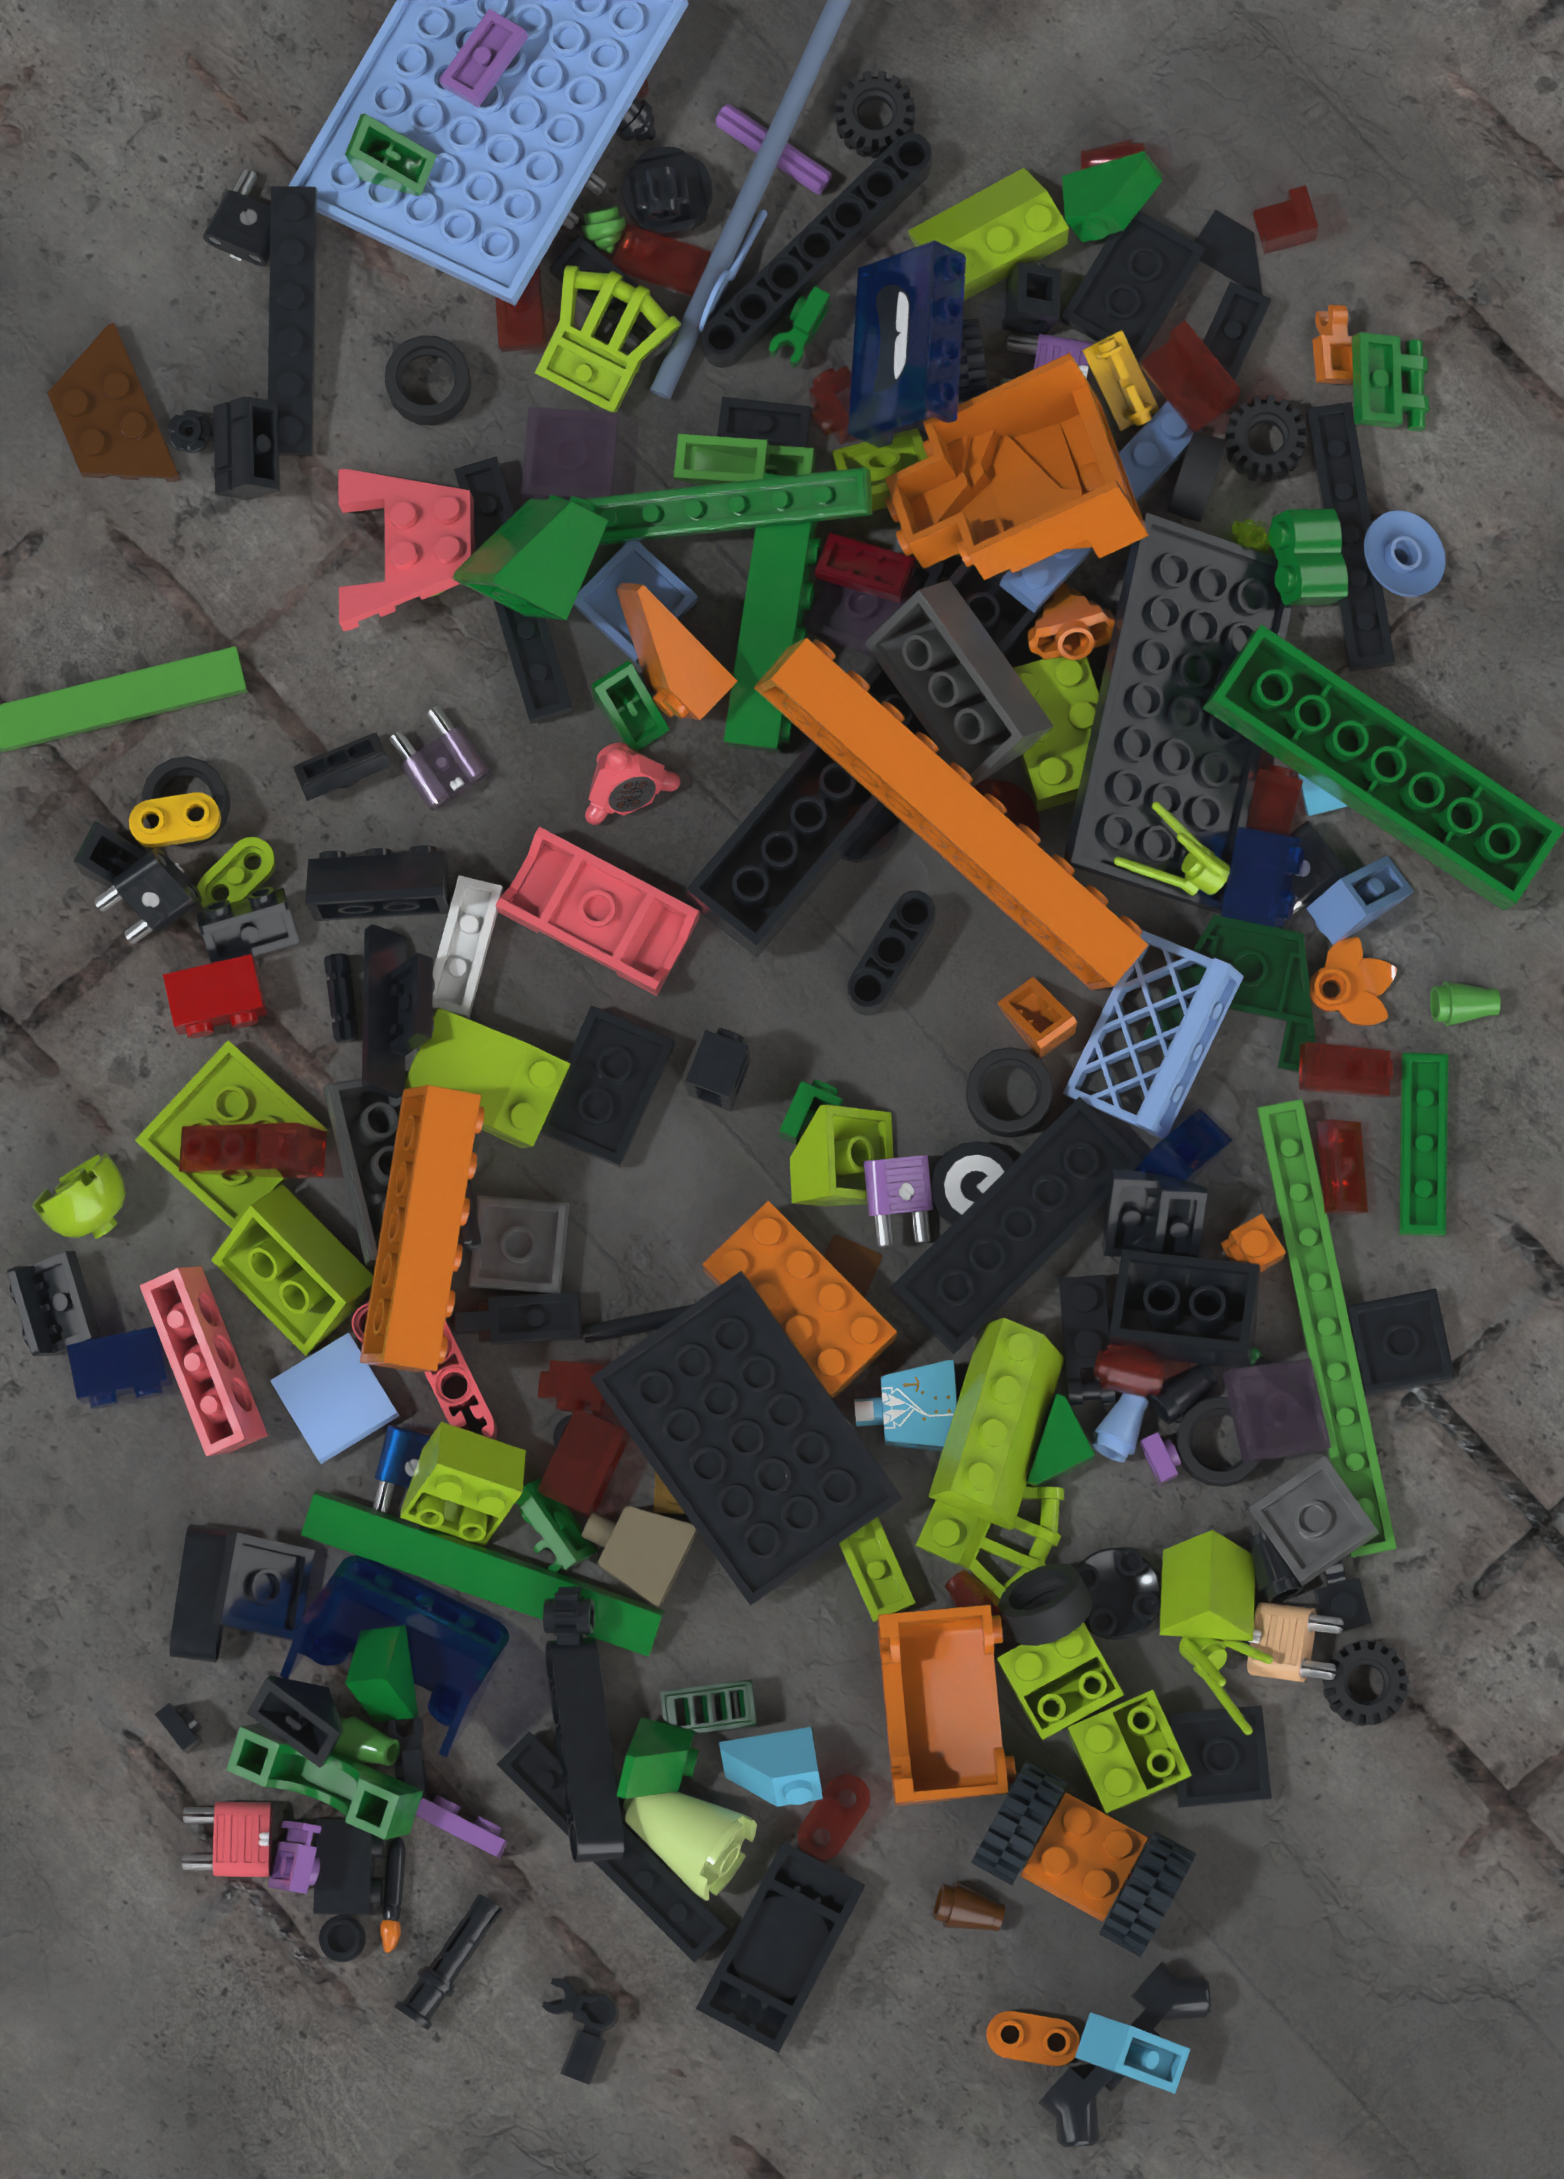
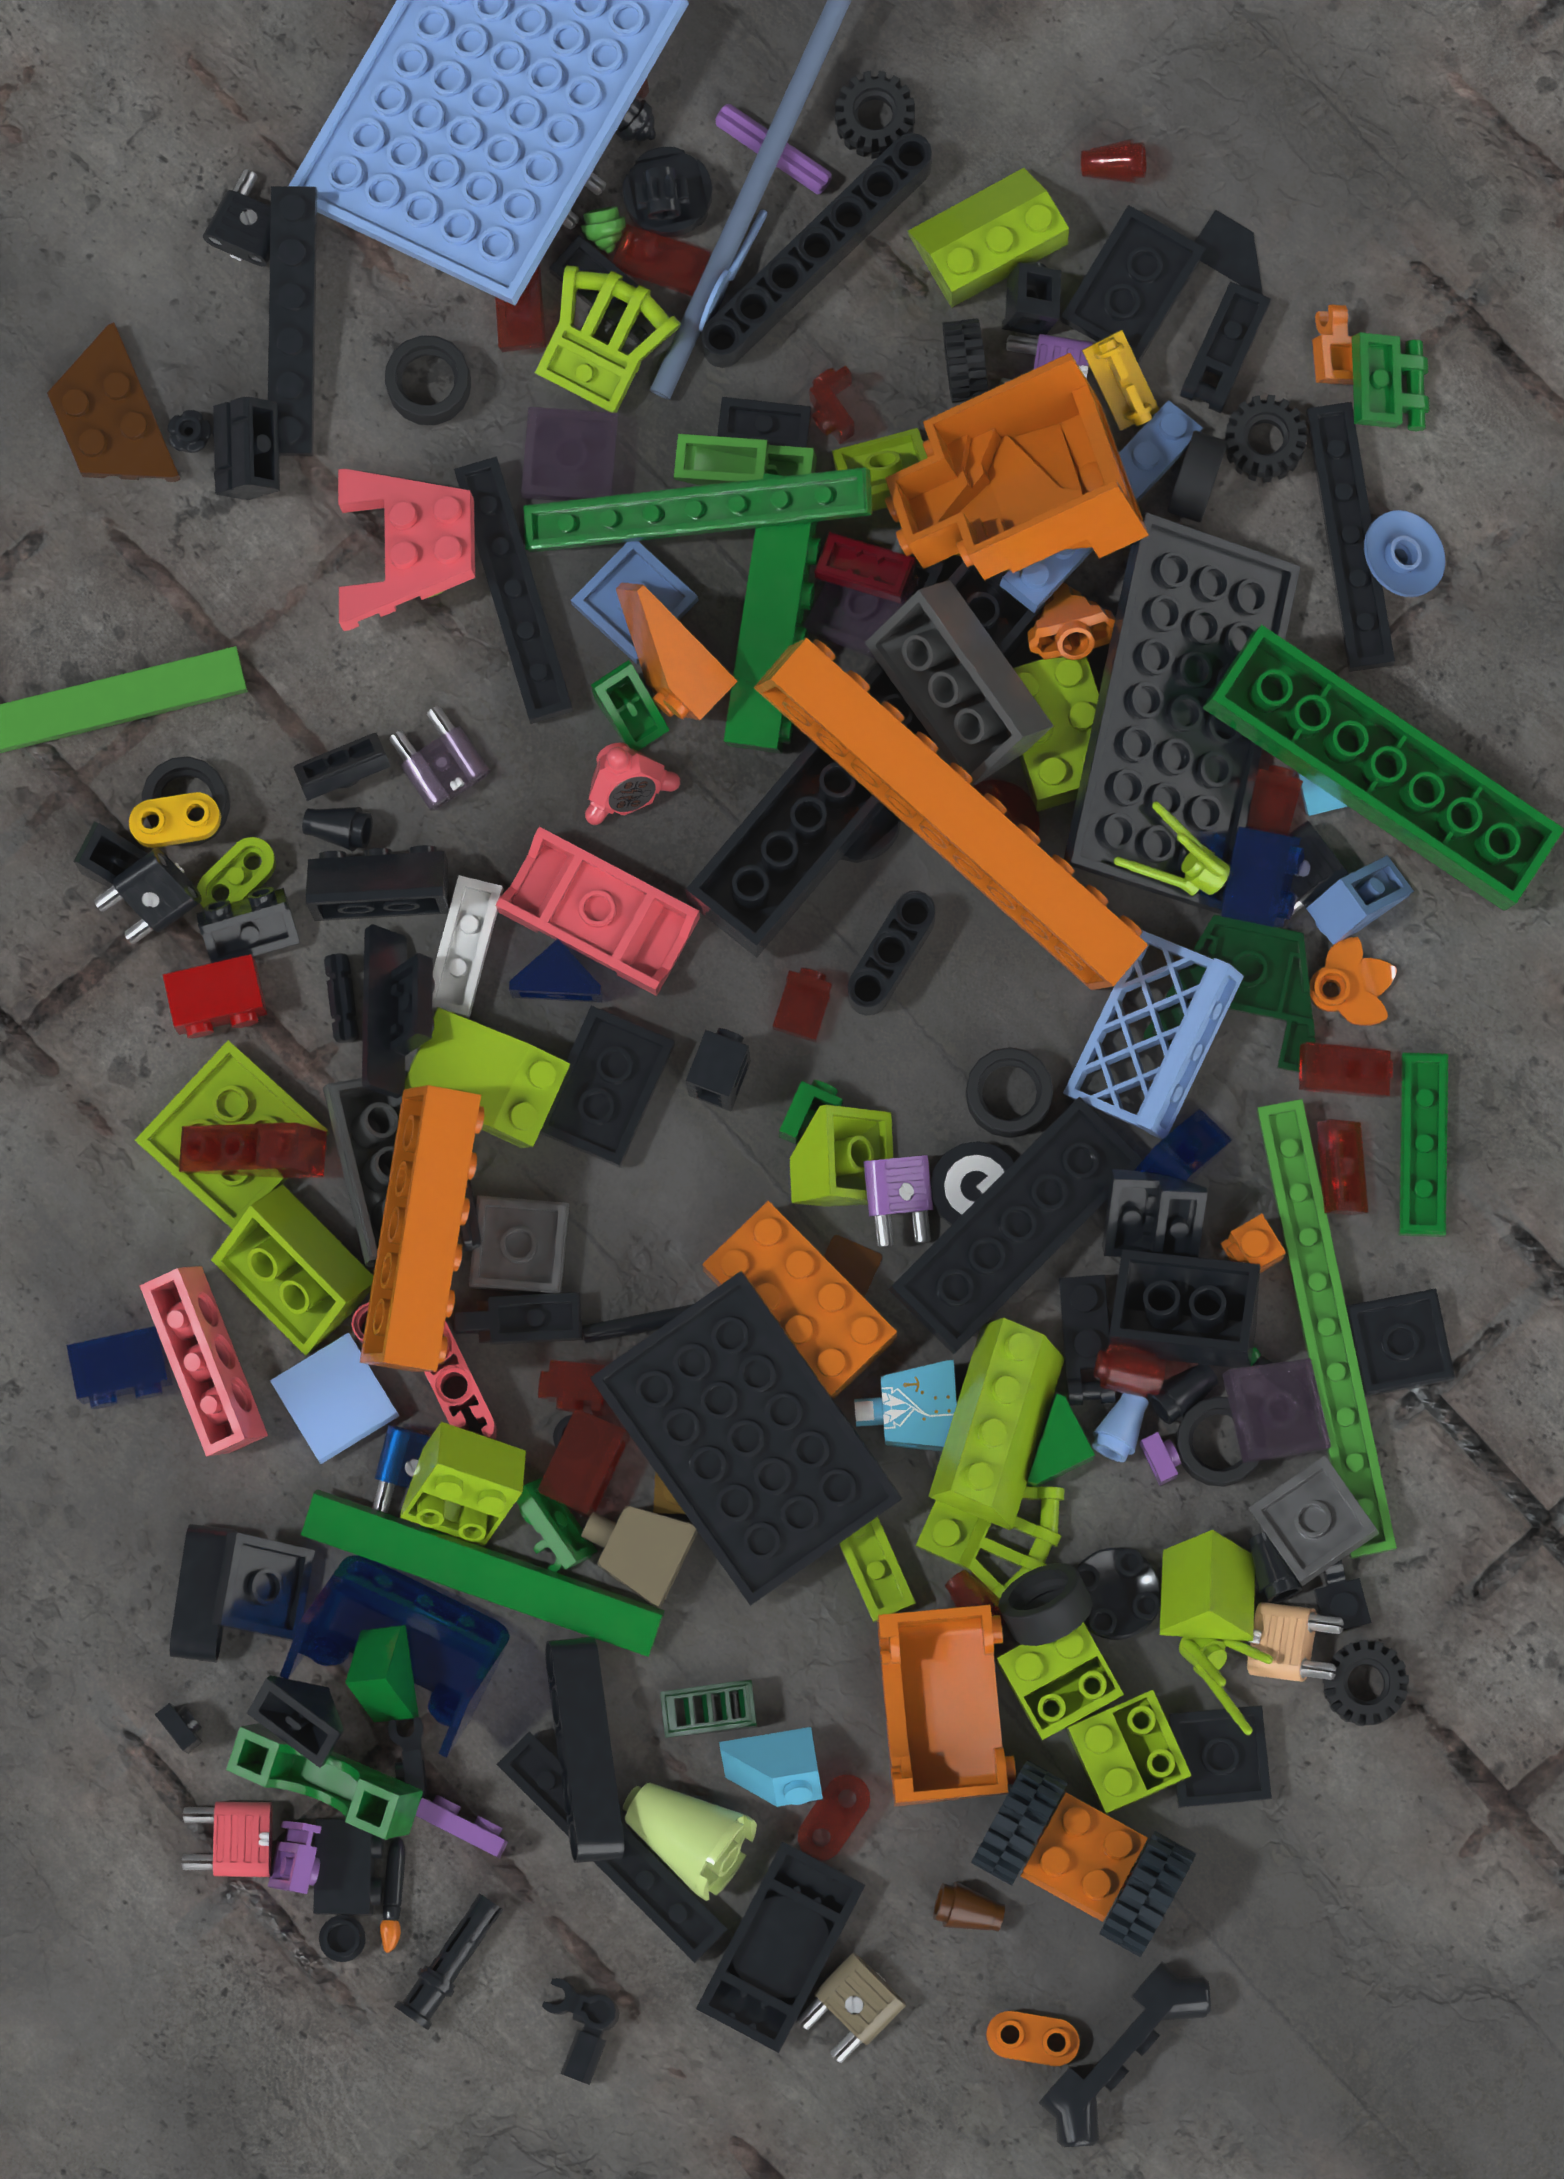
black bracket [7,1251,101,1356] -> none
lime cylinder [32,1152,126,1239] -> none
bright green cone [333,1716,400,1766] -> none
green slope [345,114,437,196] -> none
medium lavender plate [439,9,529,108] -> none
green slope [452,495,608,620] -> none
black gear [543,1587,595,1645] -> none
green slope [617,1717,699,1799] -> none
green plate [769,286,831,368] -> none
clear blue panel [848,240,966,448] -> none
orange slope [997,977,1077,1059] -> none
green slope [1062,151,1162,243] -> none
medium azure slope [1075,2012,1190,2094] -> none
clear red panel [1141,320,1241,432] -> none
clear neon green arm [1232,518,1271,553] -> none
clear red panel [1253,185,1319,254] -> none
green brick [1268,509,1348,605] -> none
bright green cone [1430,981,1501,1026] -> none
none -> black cone [302,807,373,852]
none -> clear blue slope [509,939,603,1003]
none -> clear red bracket [772,967,833,1043]
none -> dark tan piece [797,1952,906,2063]

